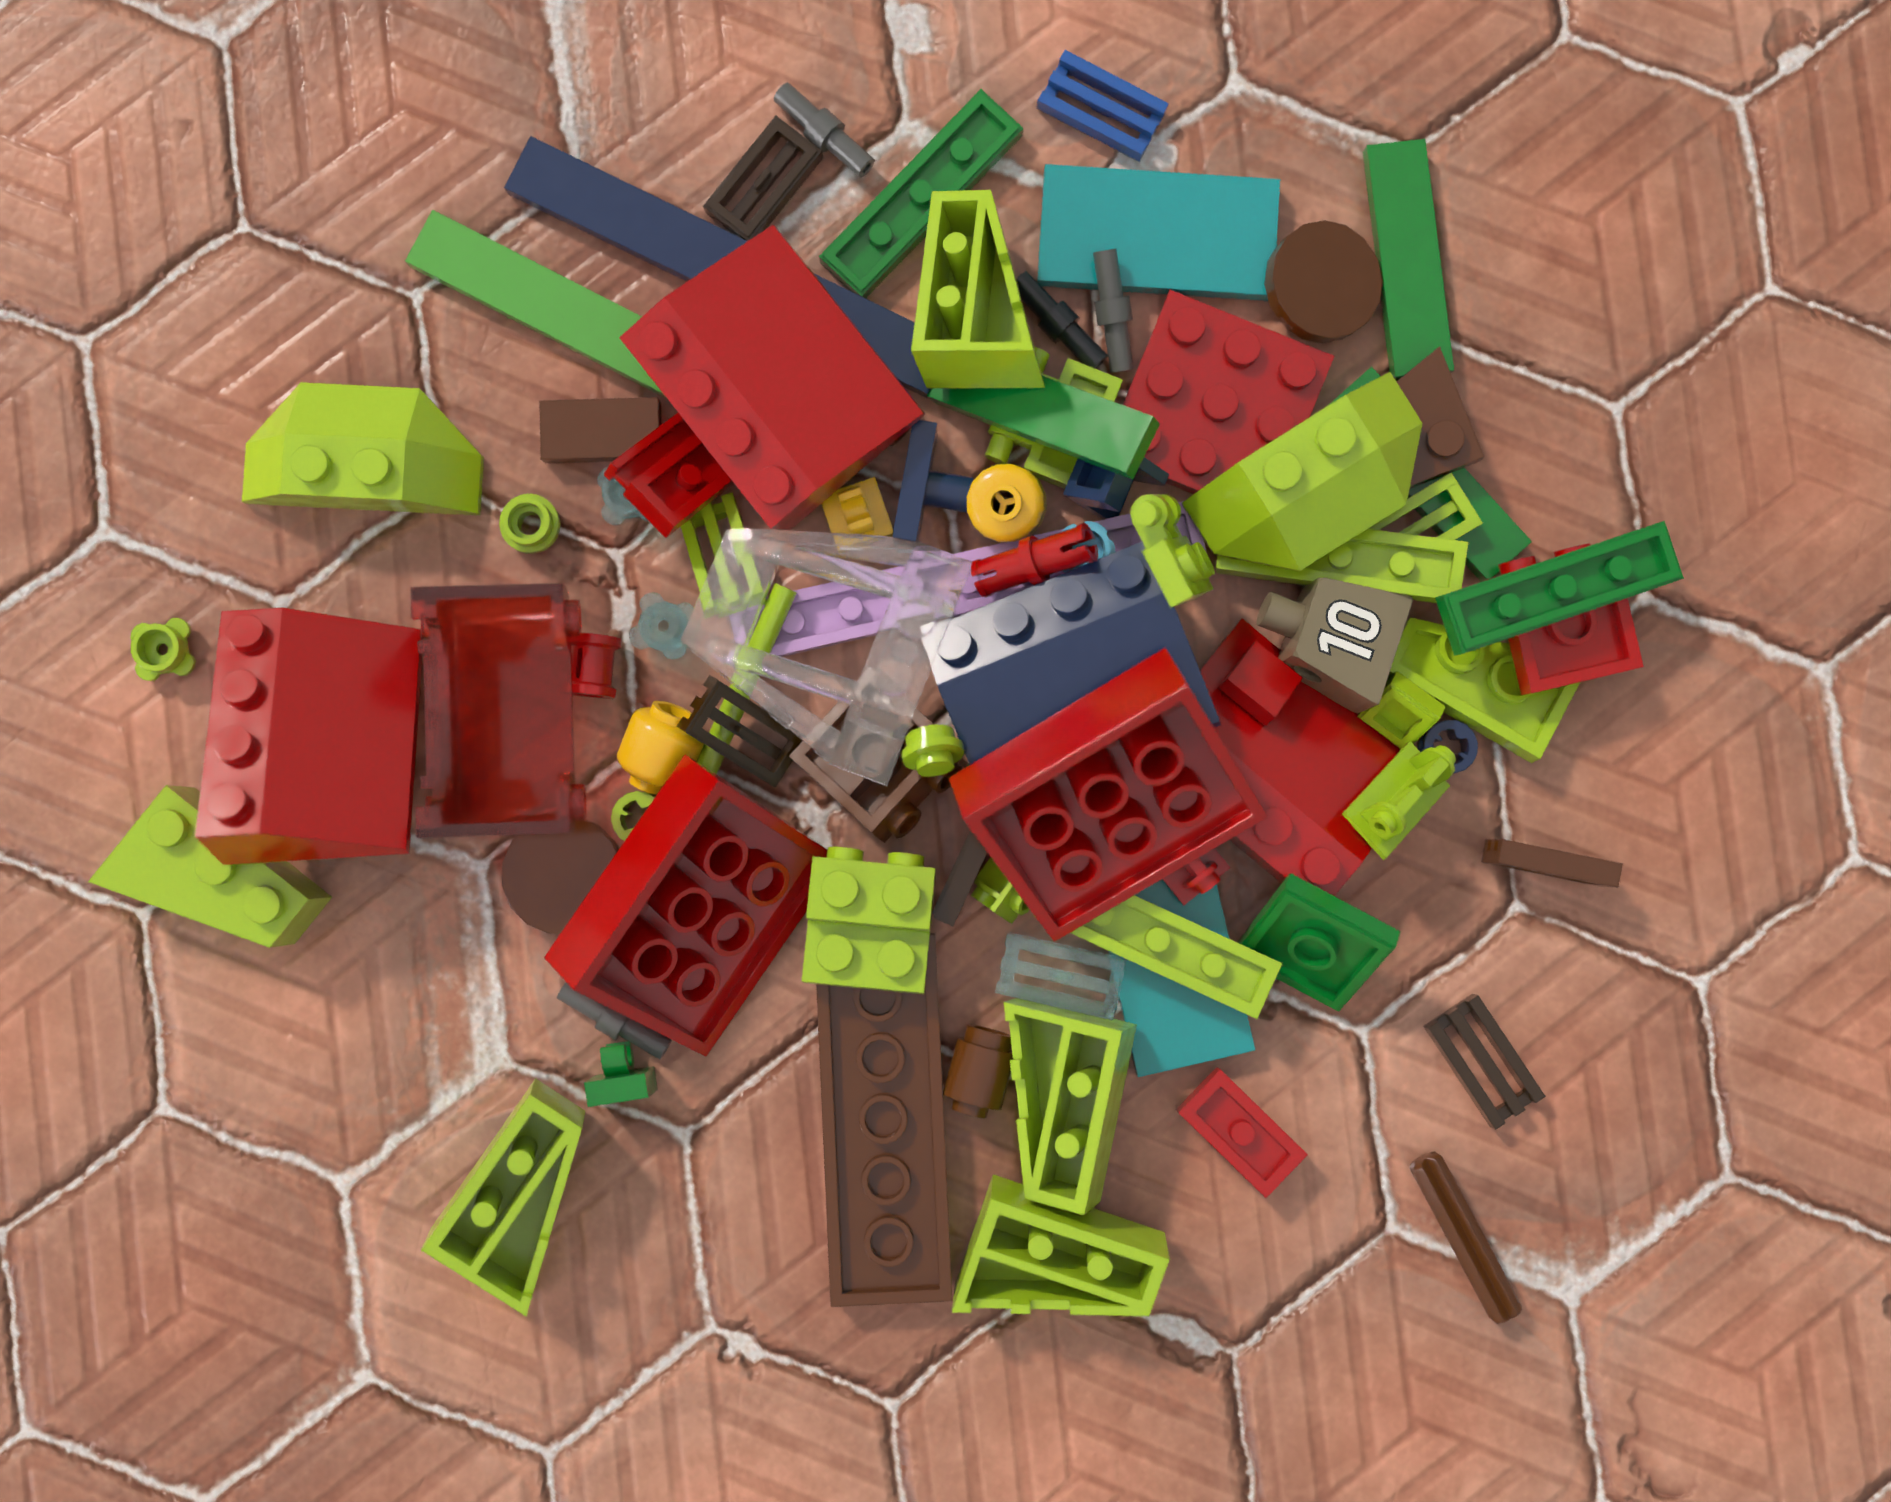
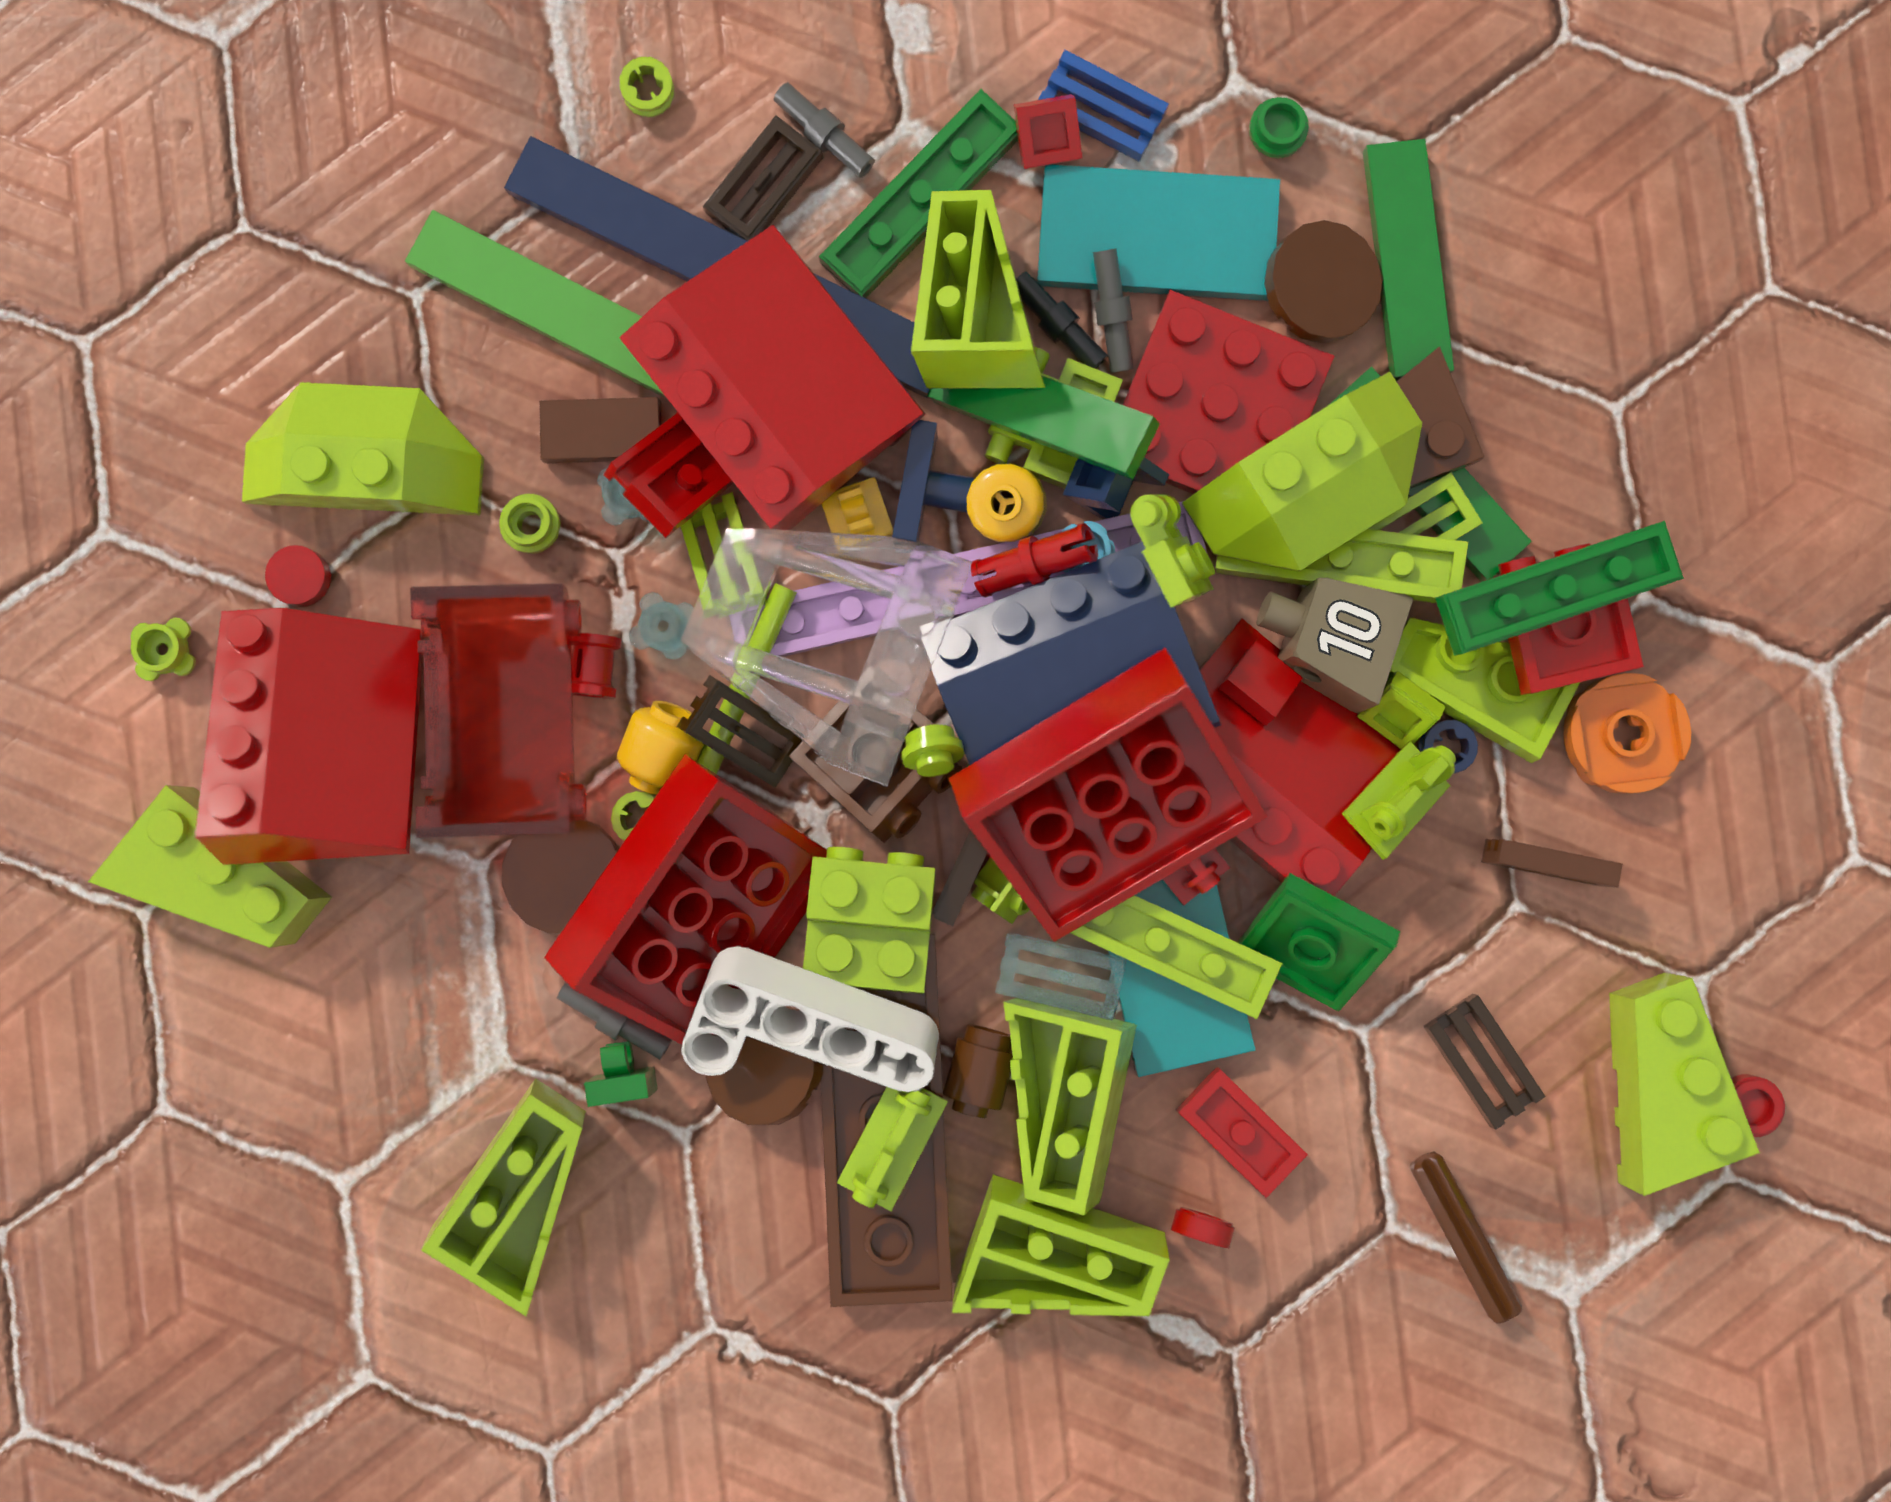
none -> red tile [265,545,331,607]
none -> lime bush [619,57,674,117]
none -> white beam [681,946,939,1092]
none -> reddish brown tile [706,1034,823,1126]
none -> lime hinge [837,1087,948,1211]
none -> red plate [1013,94,1083,169]
none -> red tile [1170,1207,1235,1249]
none -> green plate [1249,97,1309,158]
none -> orange plate [1563,673,1691,794]
none -> lime wedge [1609,973,1760,1196]
none -> red tile [1731,1074,1785,1137]

